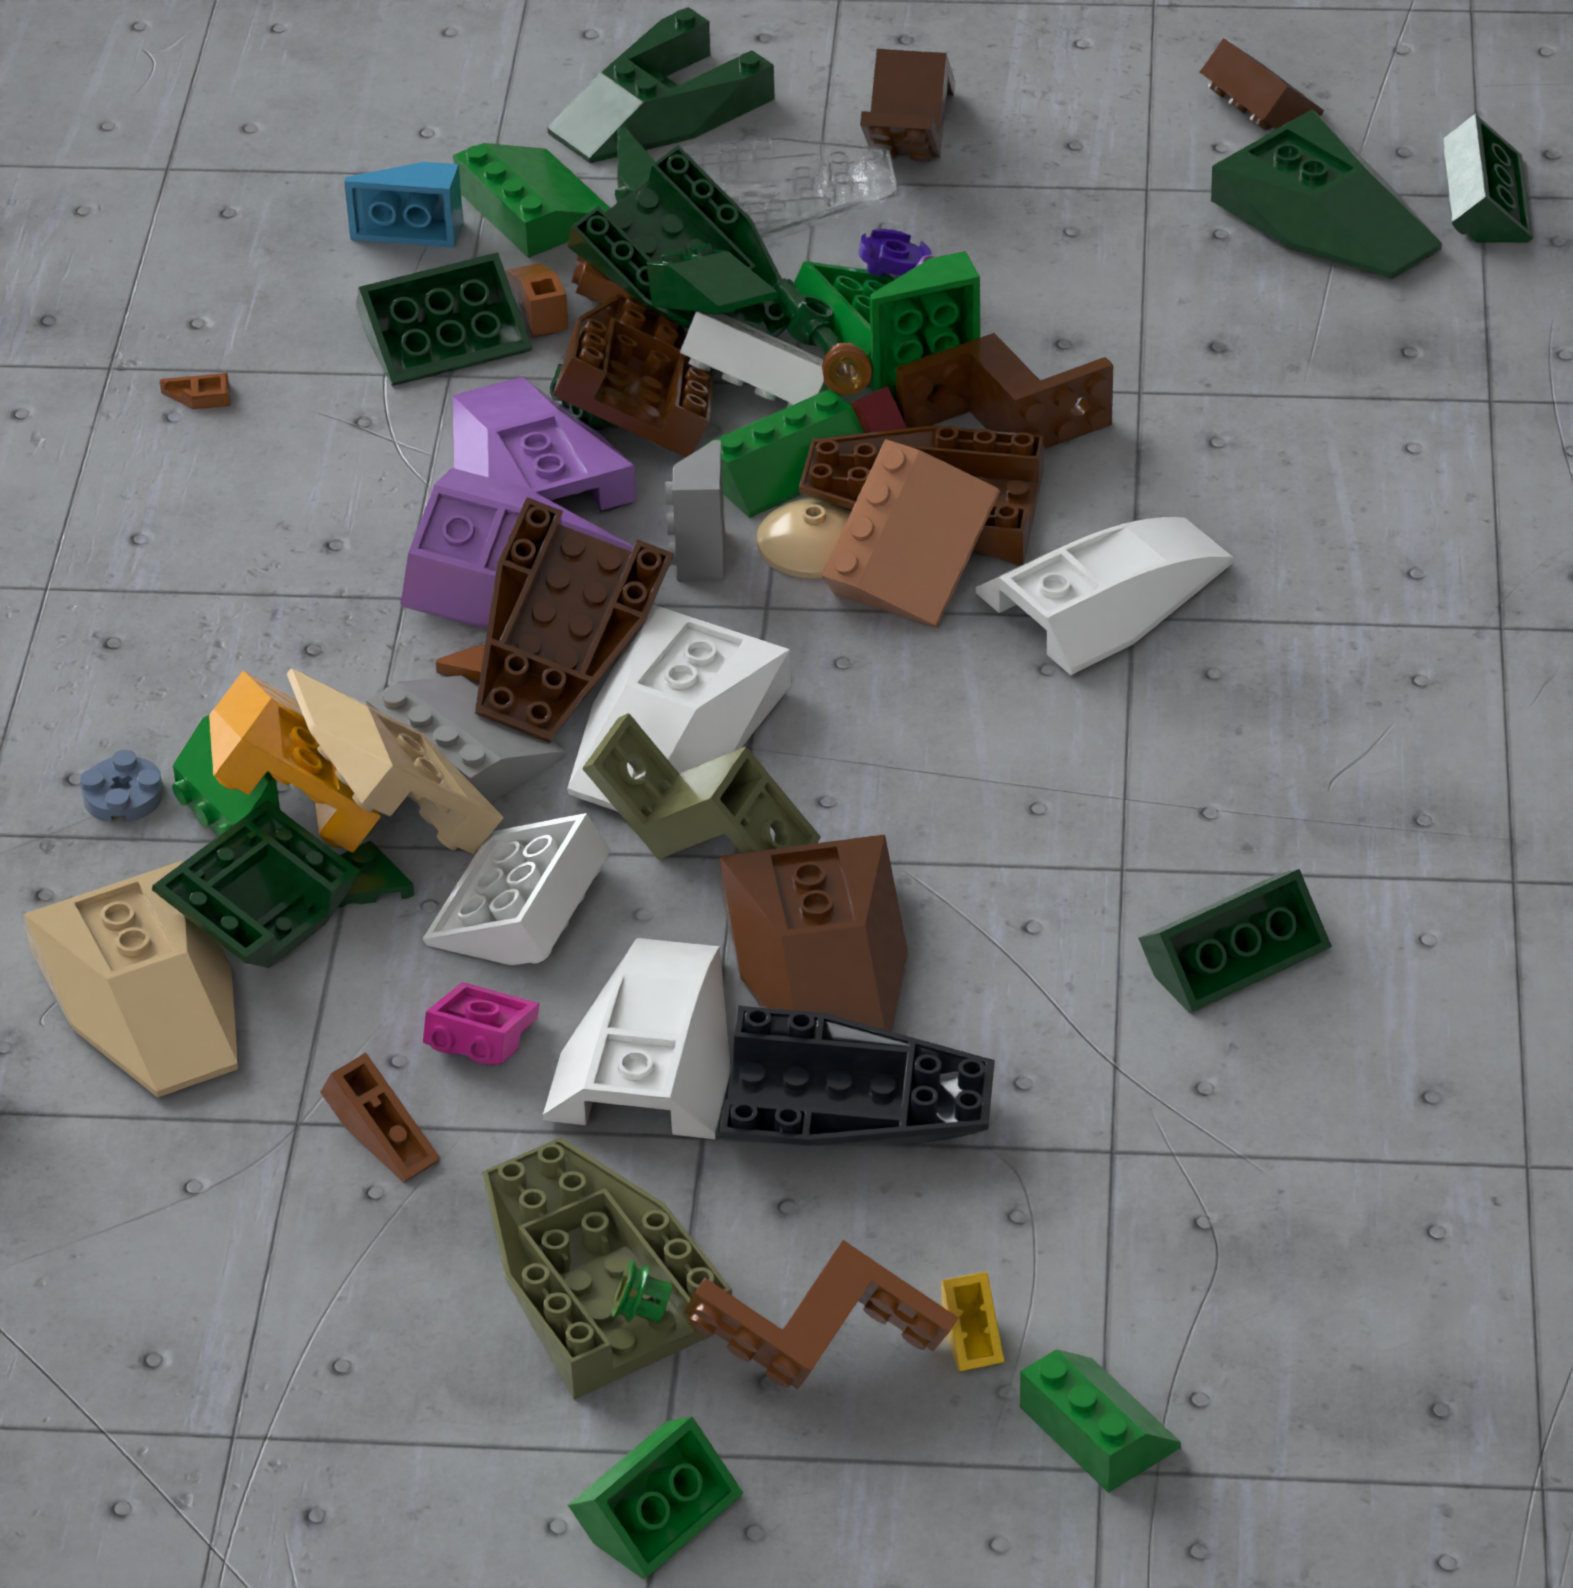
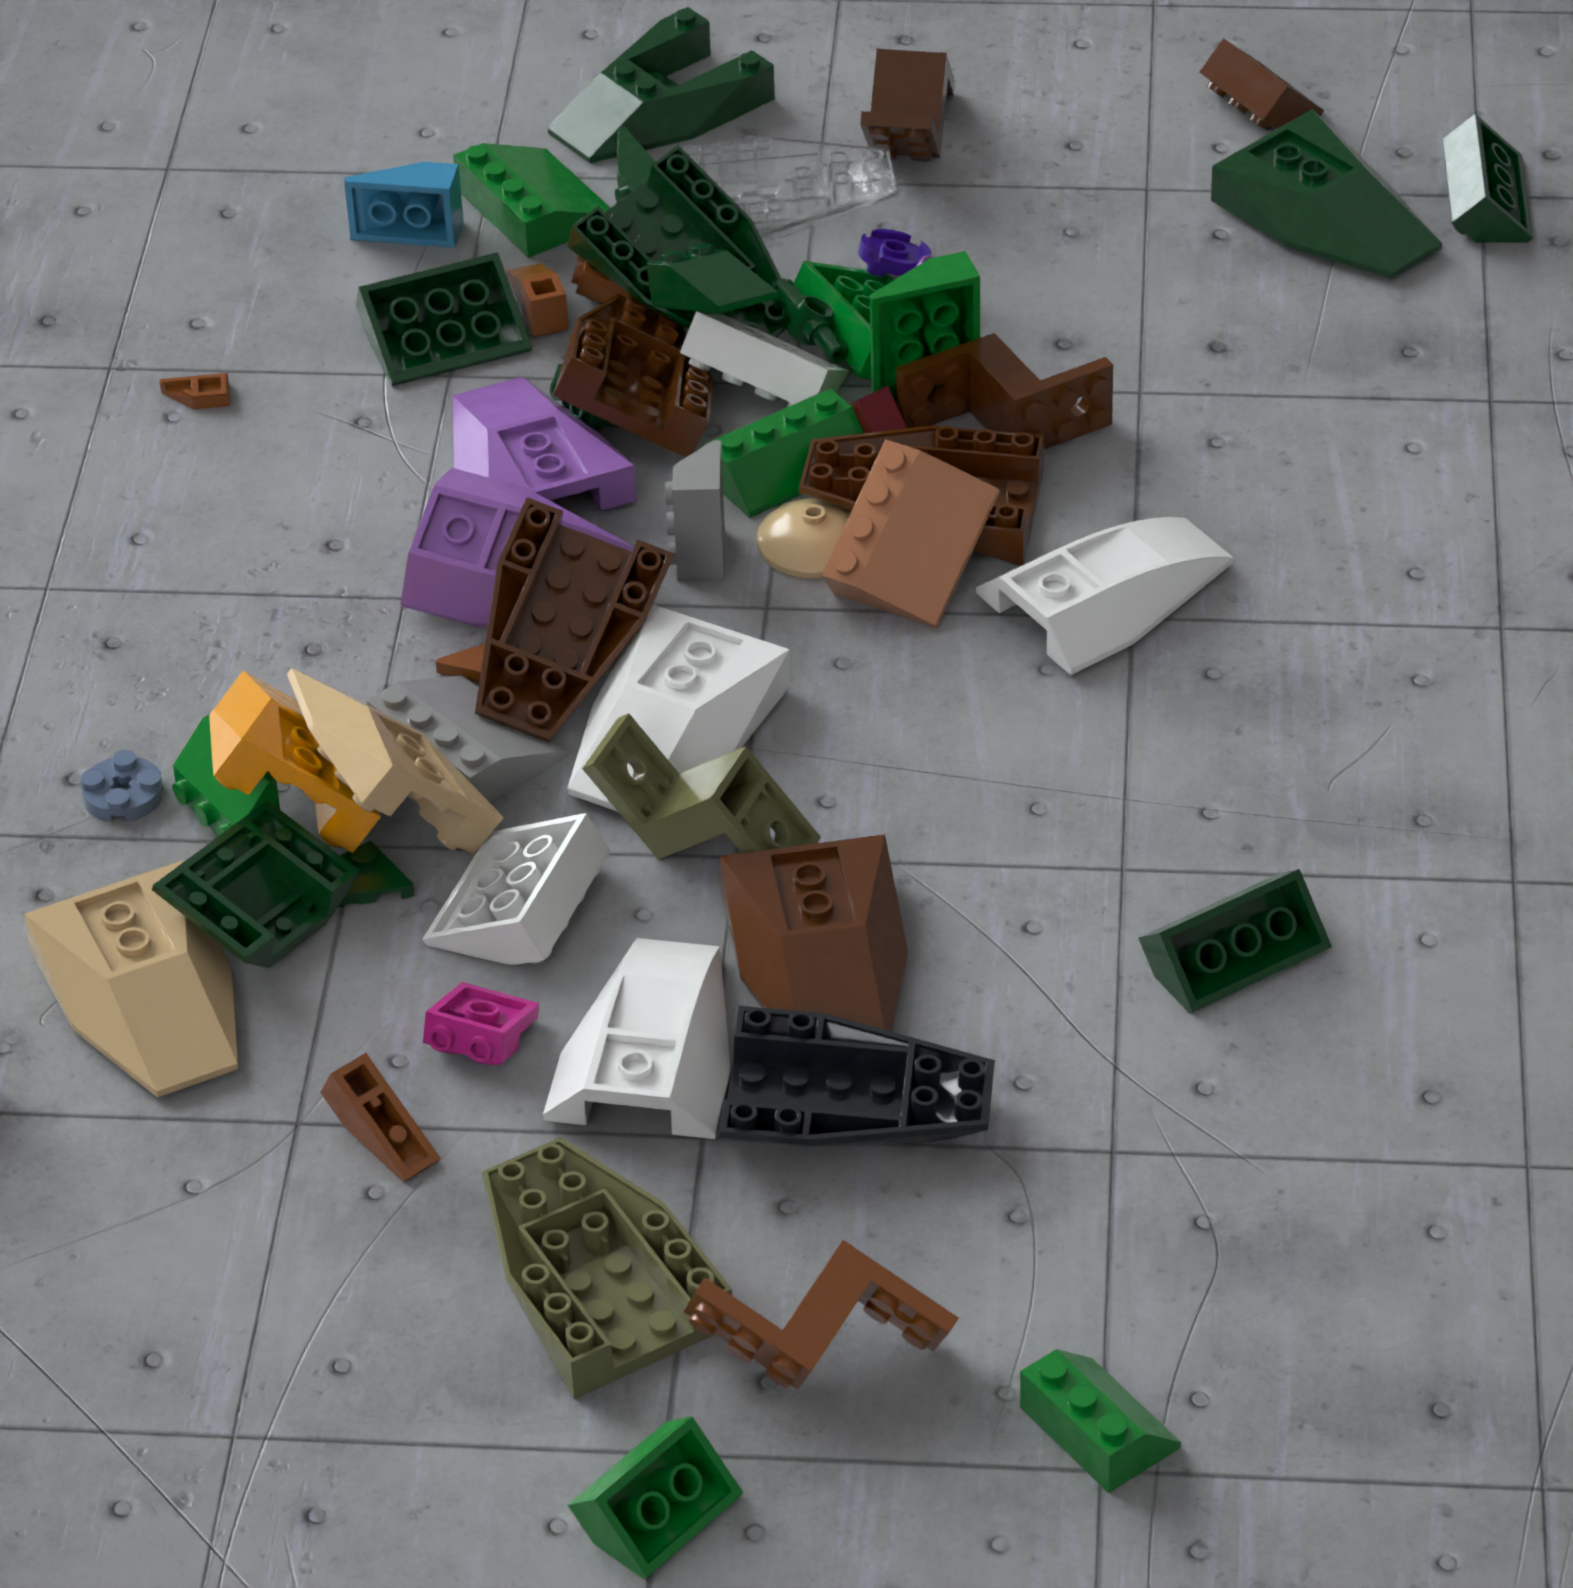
green piece [612,1261,672,1323] -> none
dark orange piece [822,342,872,395] -> none
yellow slope [941,1271,1004,1371] -> none

